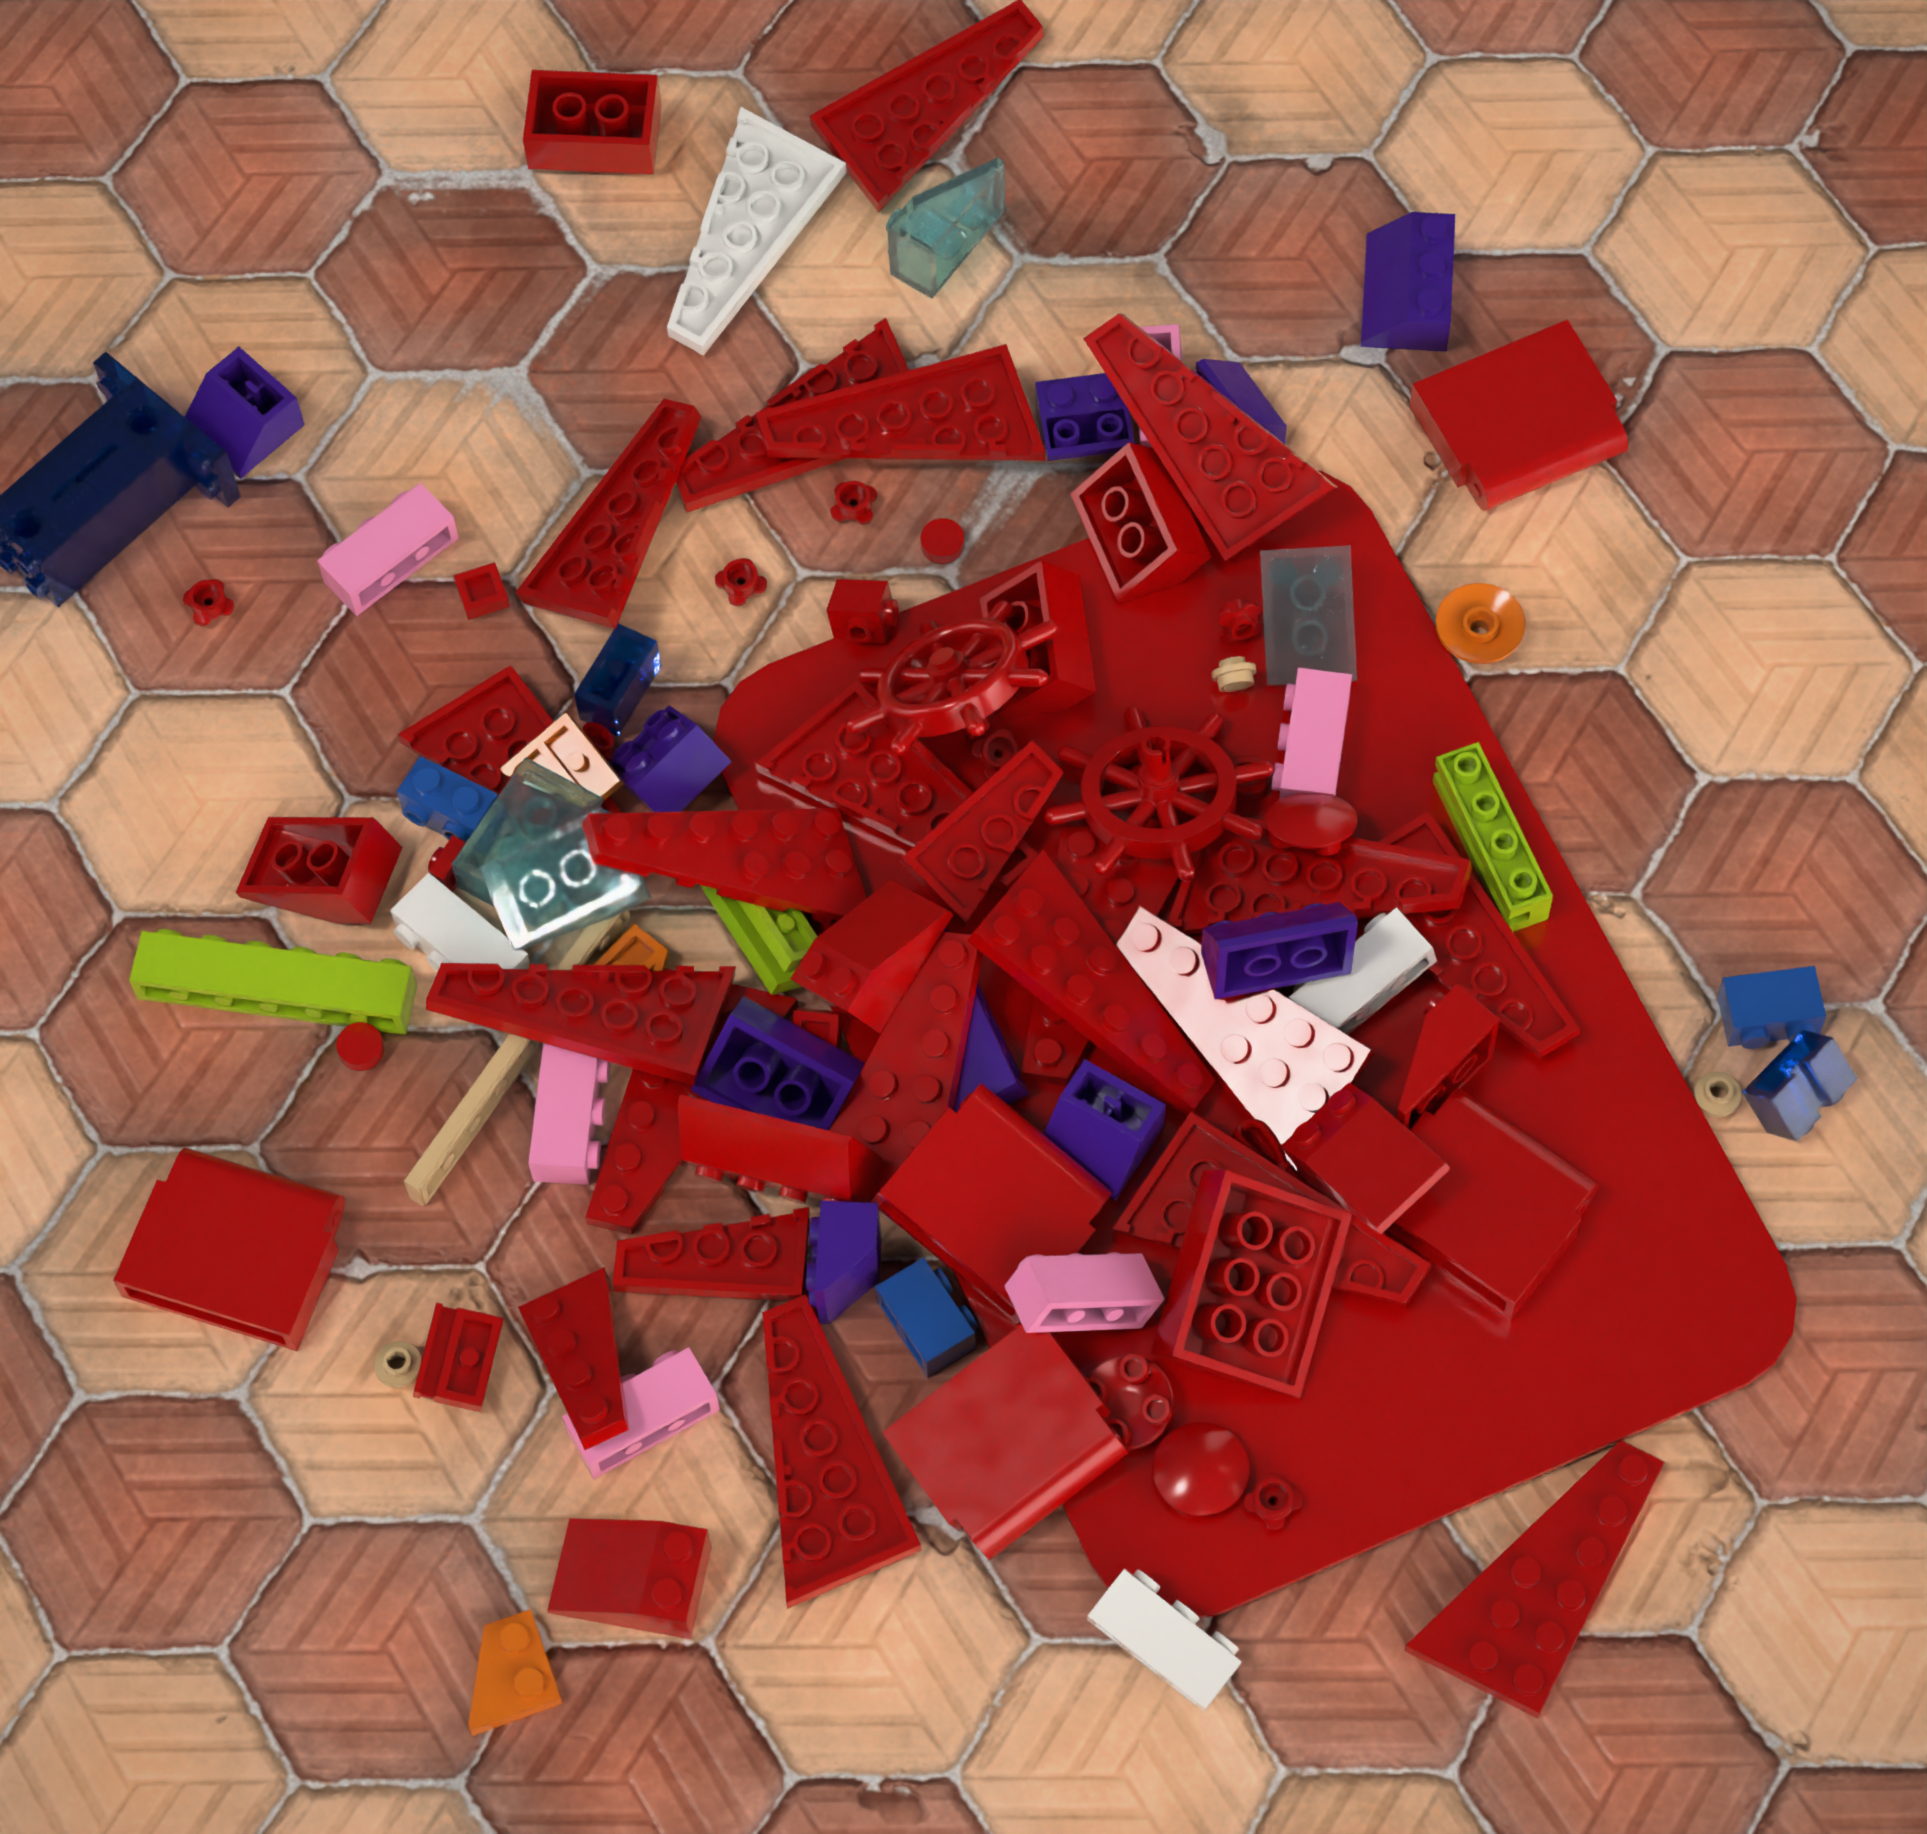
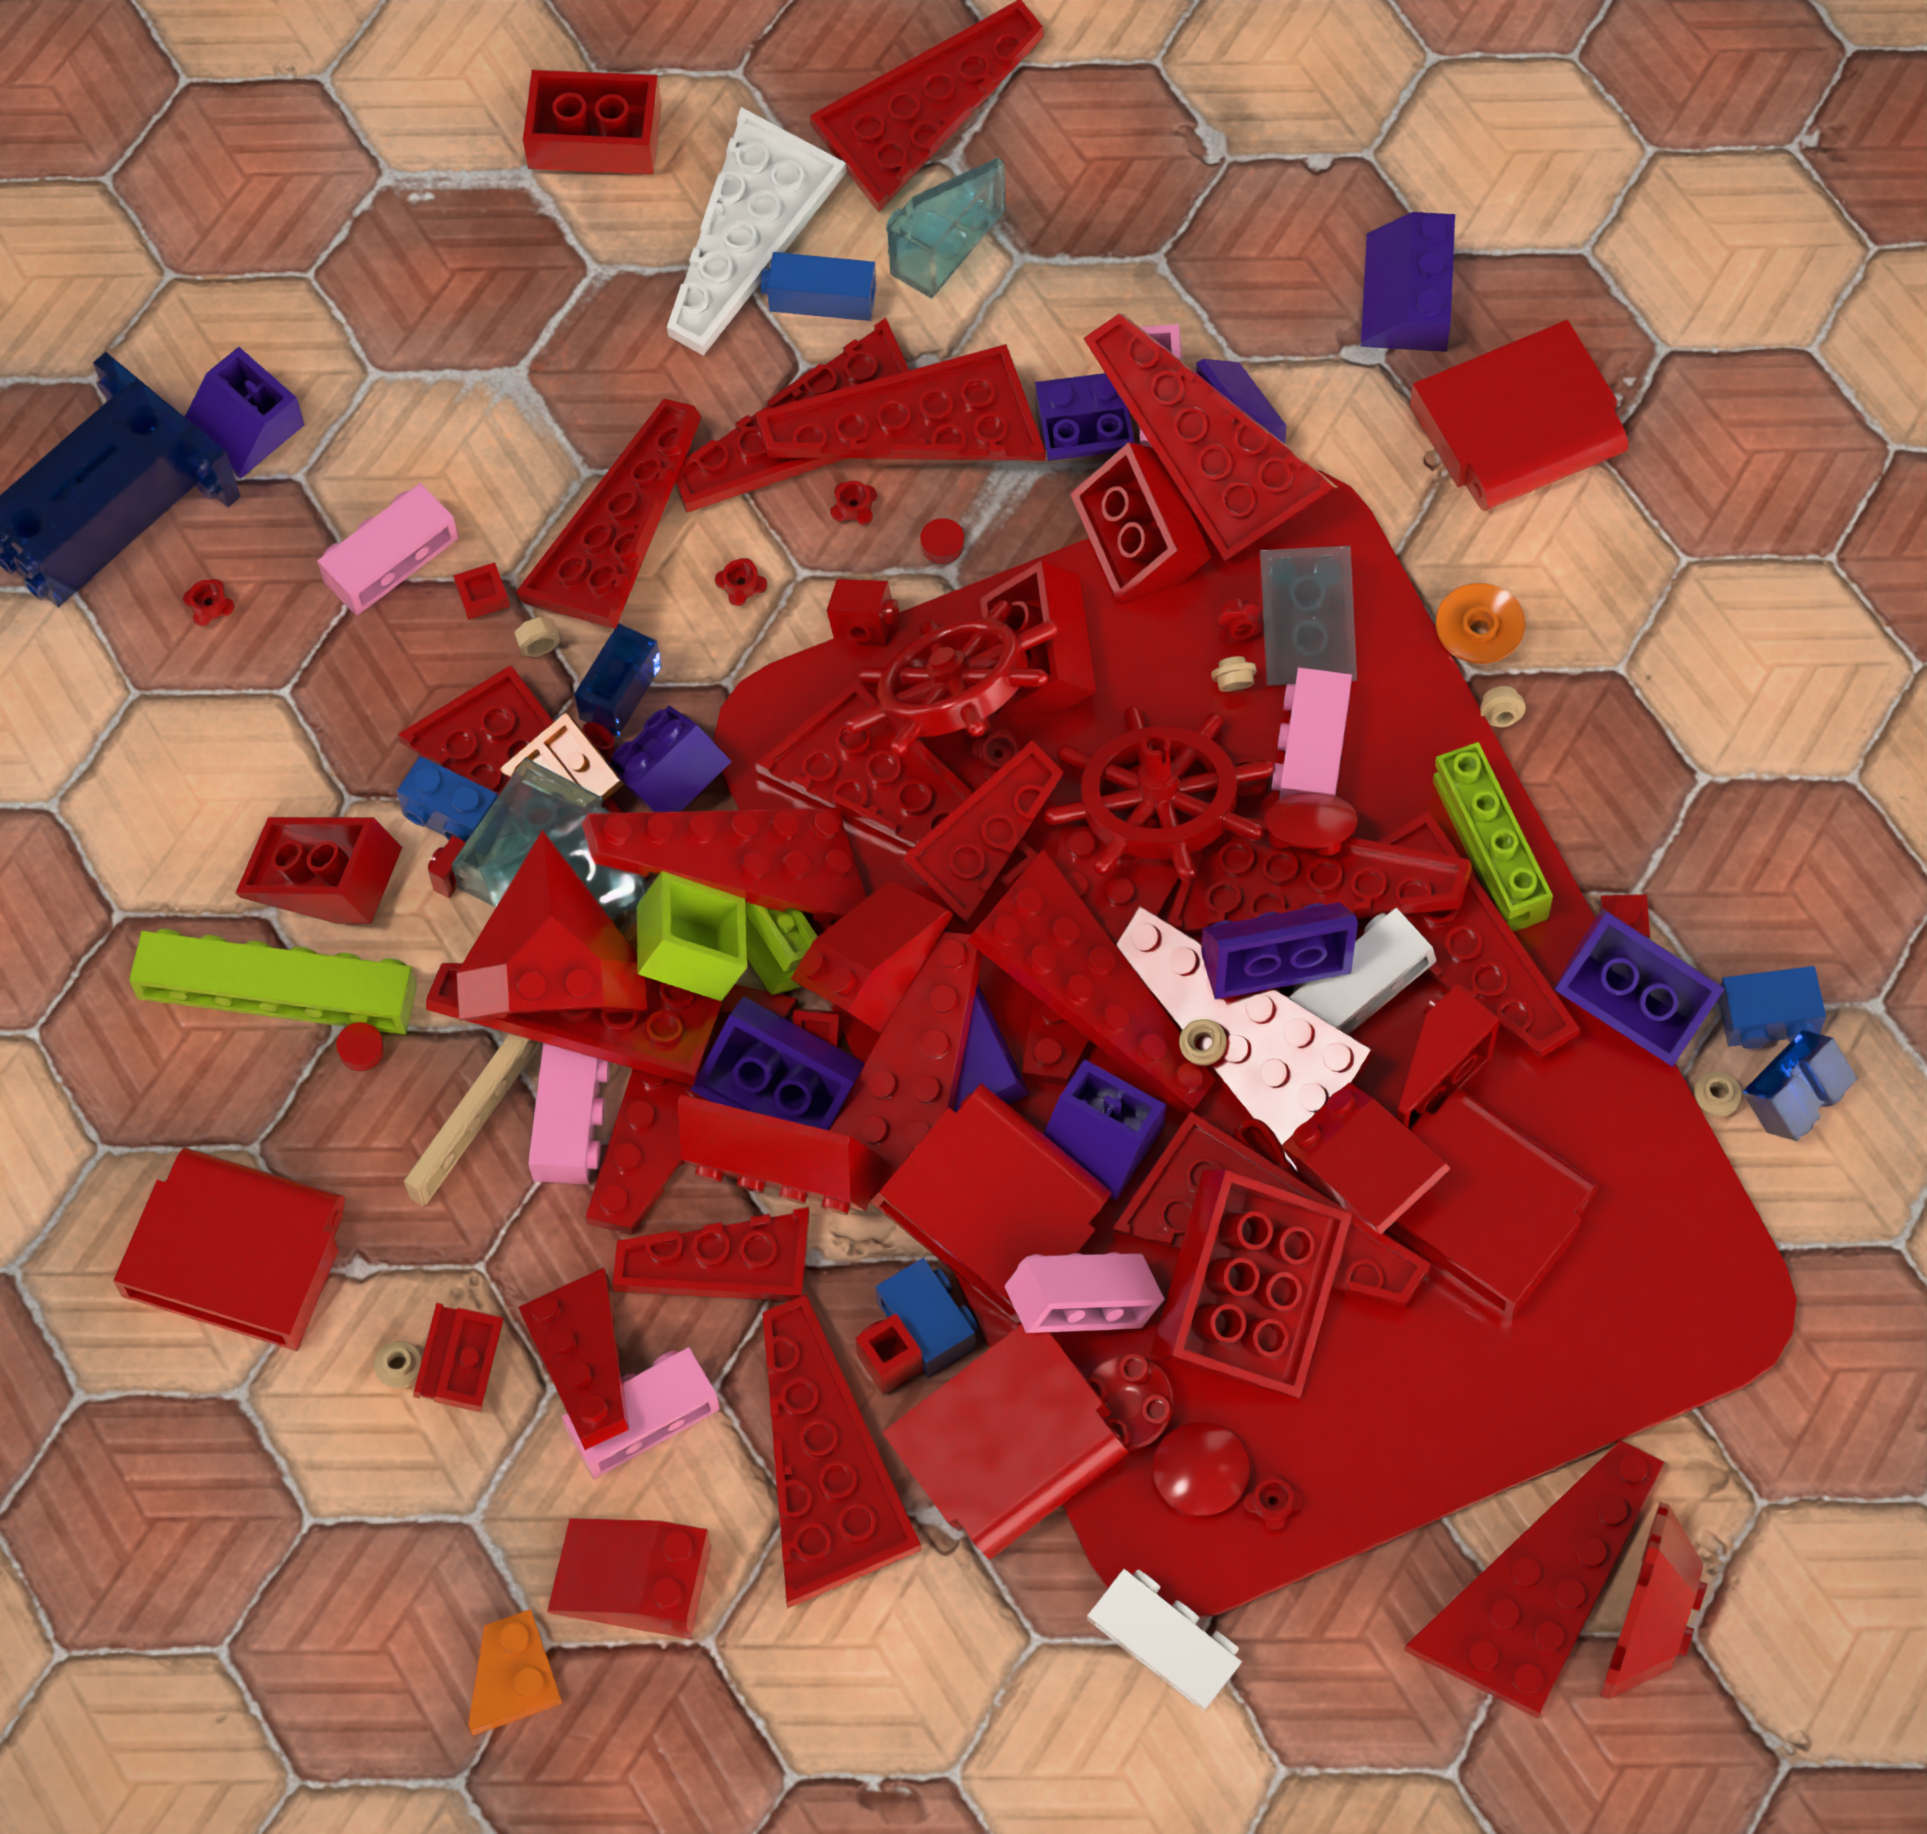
white brick [390,873,530,972] -> none
dark purple slope [806,1201,882,1324] -> none
none -> red wedge [456,830,647,1021]
none -> tan tile [514,617,561,657]
none -> lime piece [637,871,747,1001]
none -> blue brick [761,252,877,321]
none -> red brick [855,1313,923,1395]
none -> tan plate [1179,1018,1227,1066]
none -> tan plate [1480,686,1526,727]
none -> dark purple slope [1554,908,1724,1067]
none -> red plate [1599,894,1650,939]
none -> red wedge [1600,1502,1708,1699]

